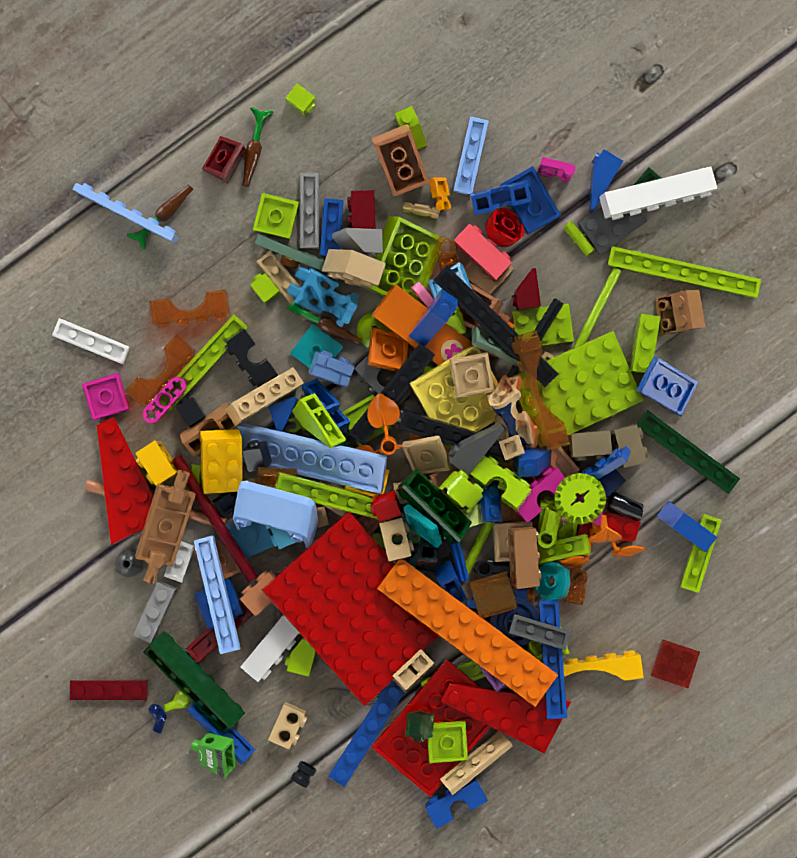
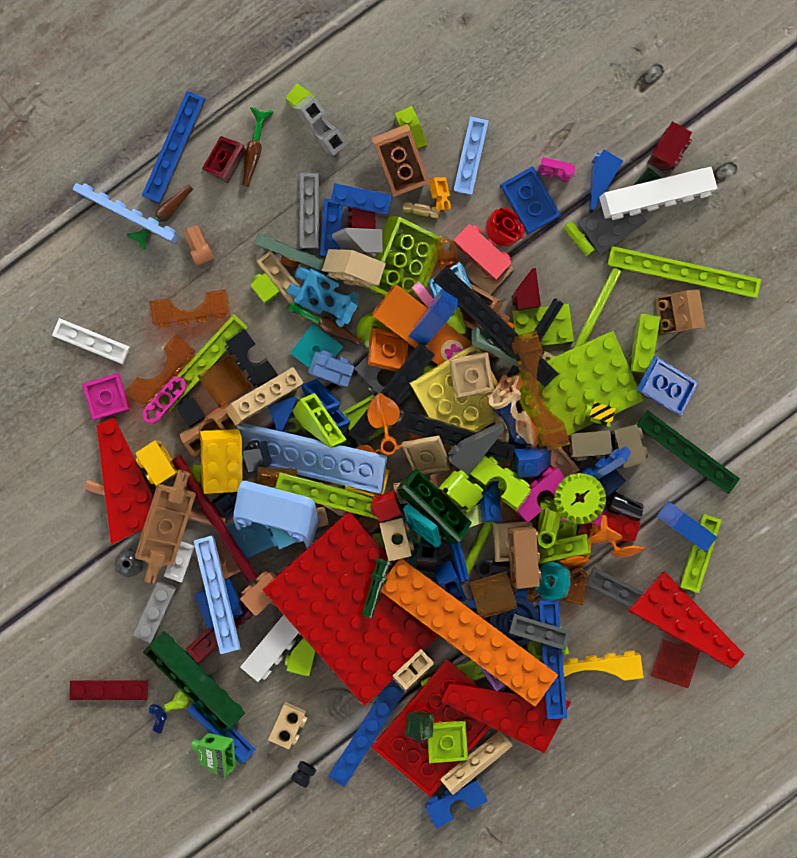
lime plate [253,193,299,240] -> none
blue arch [470,180,532,215] -> none
tan plate [499,435,525,460] -> none
none -> blue plate [142,91,205,204]
none -> nougat piece [183,225,215,266]
none -> clear orange tile [197,356,251,408]
none -> light grey arch [293,96,348,155]
none -> blue plate [330,183,392,215]
none -> dark green pin [361,558,392,618]
none -> brick [583,402,616,427]
none -> dark grey plate [585,567,644,607]
none -> red wing [627,571,745,669]
none -> dark red brick [647,121,693,173]

